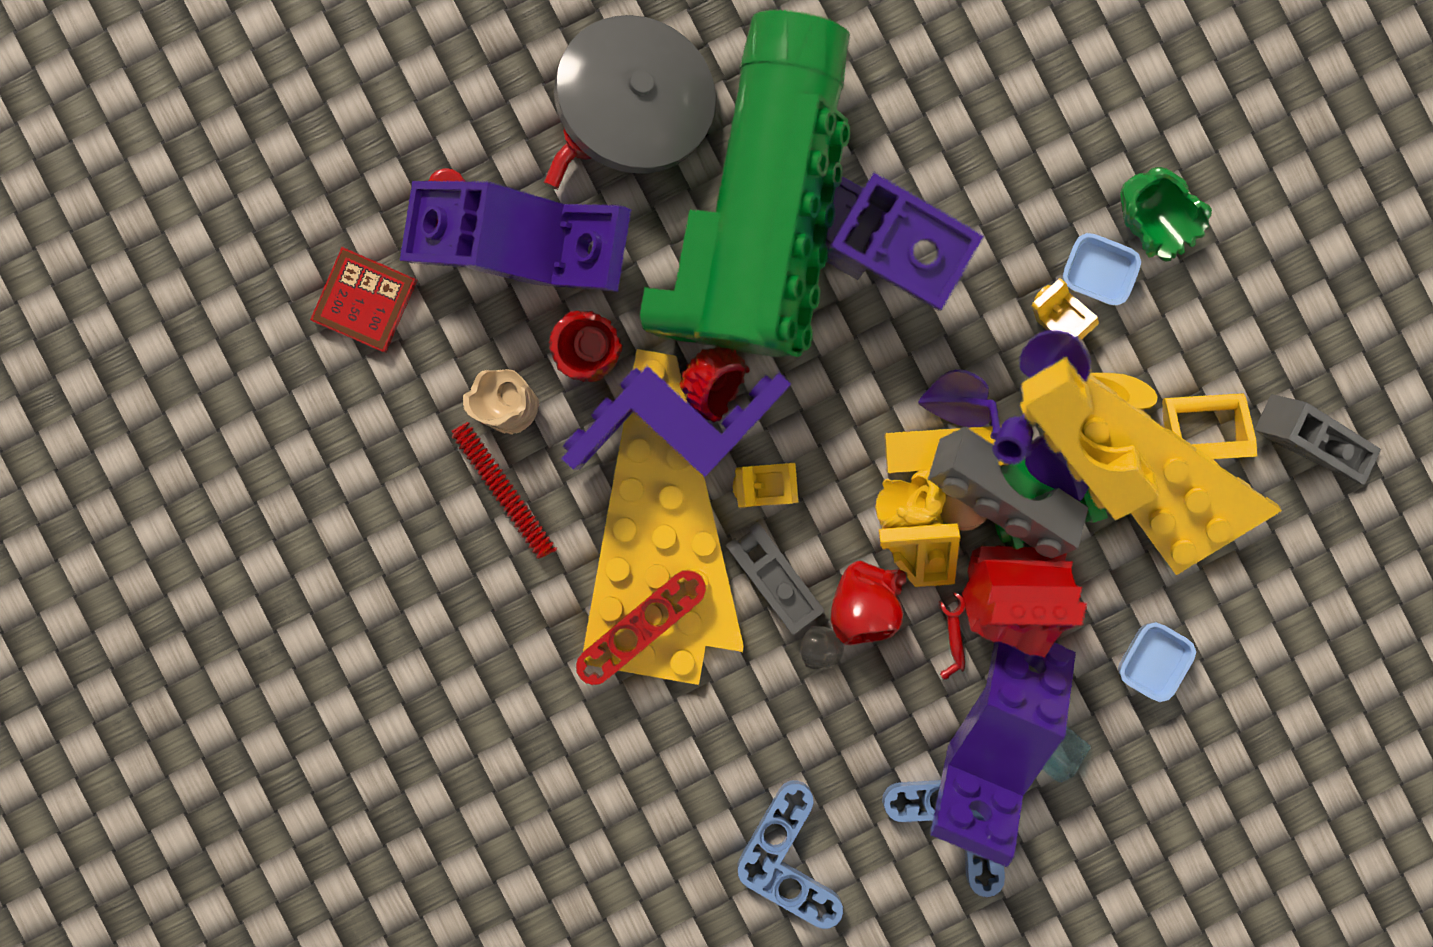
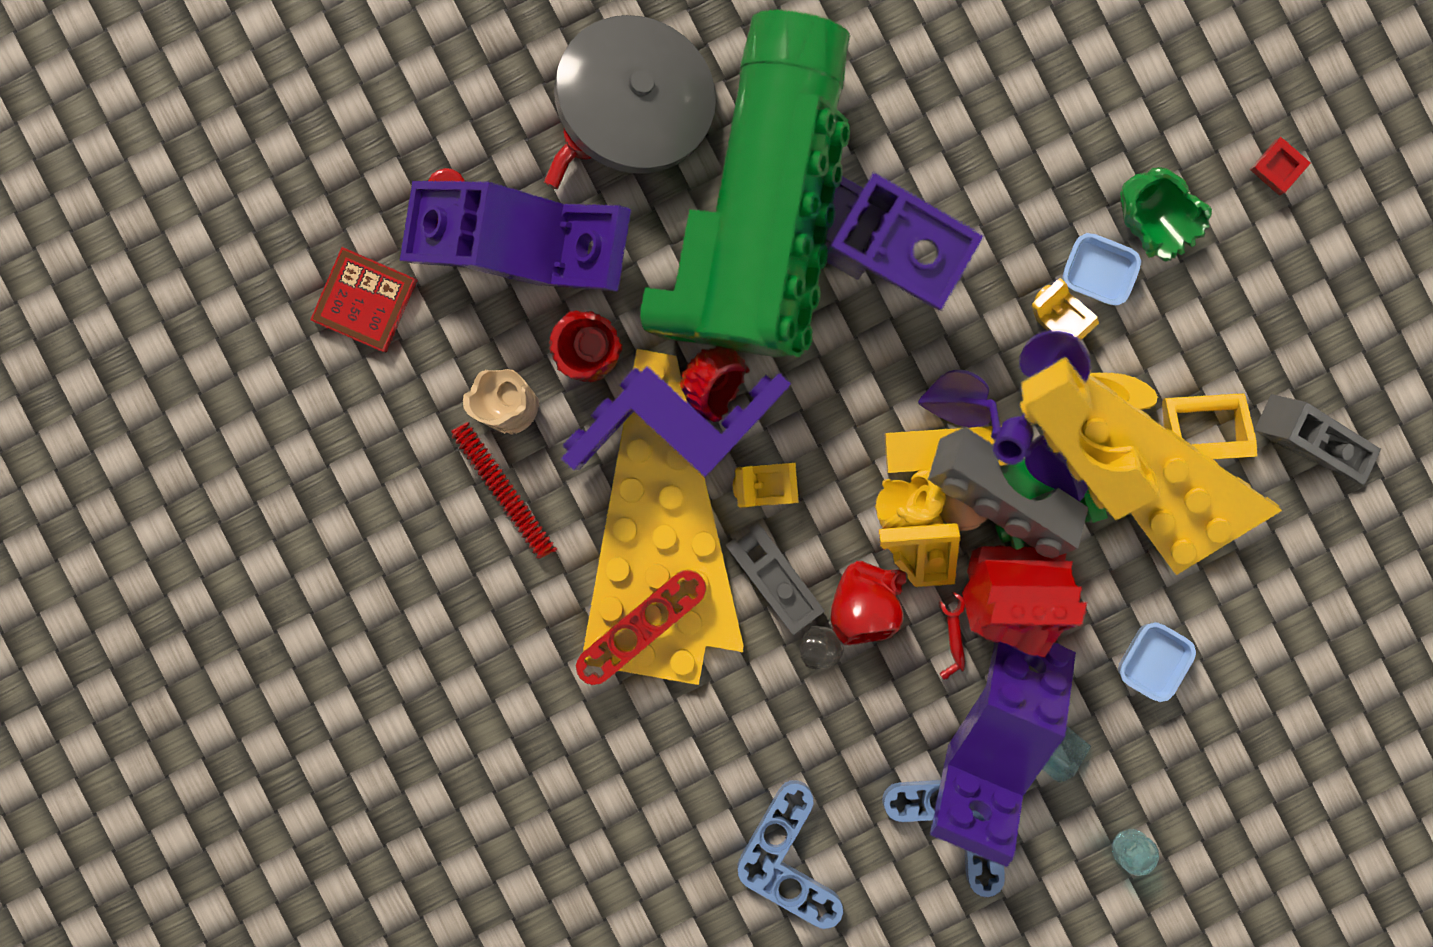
none -> clear light blue wheel [1112,829,1159,876]
none -> red plate [1250,137,1311,196]

